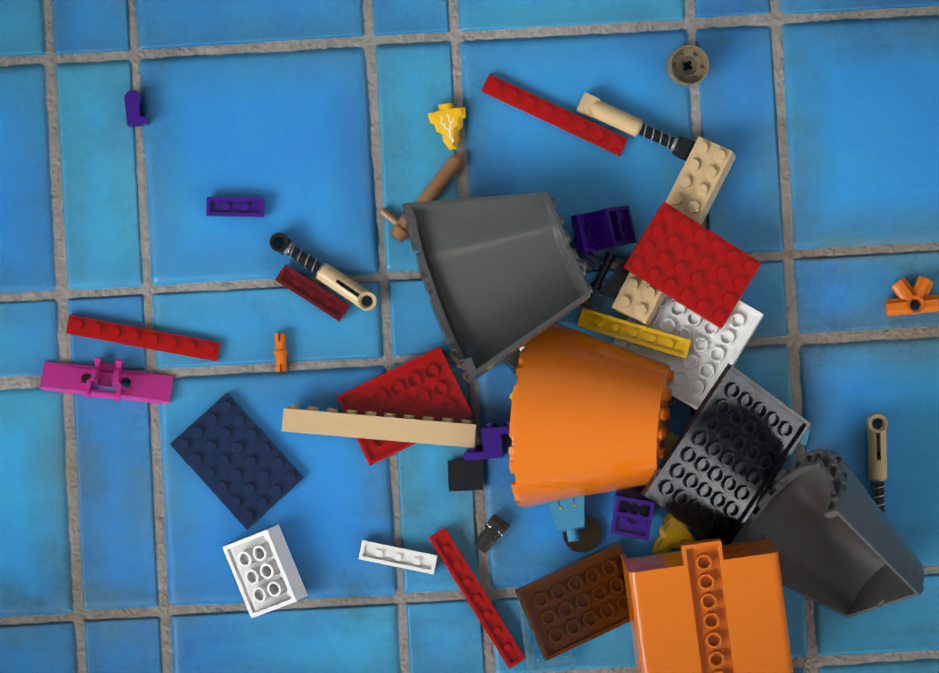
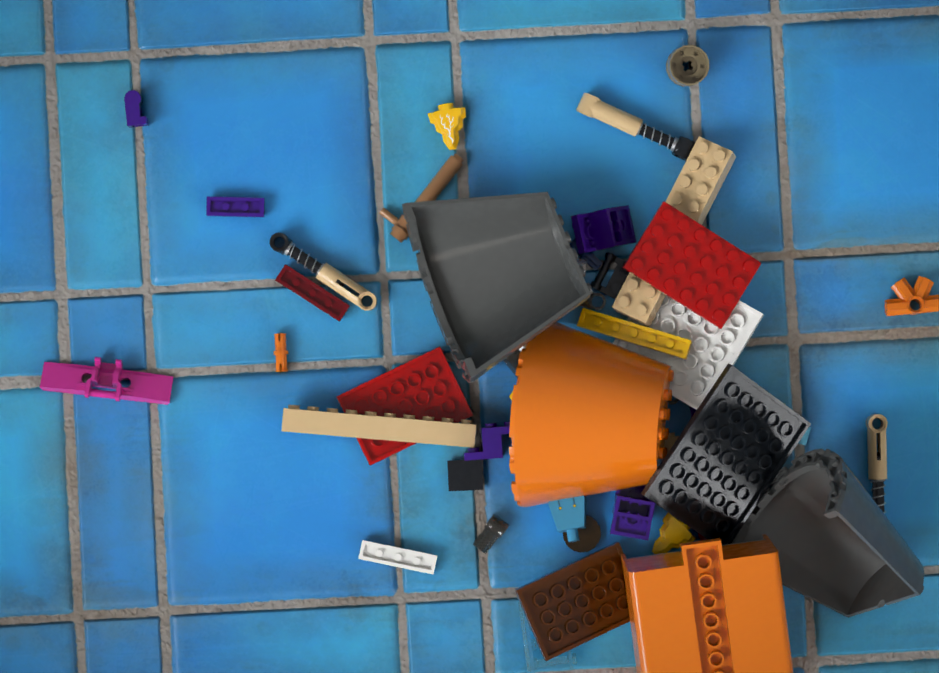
red plate [66,315,221,362] -> none
dark blue plate [170,393,304,529] -> none
white slope [222,524,308,618] -> none
red plate [429,527,526,669] -> none
red plate [481,74,628,157] -> none

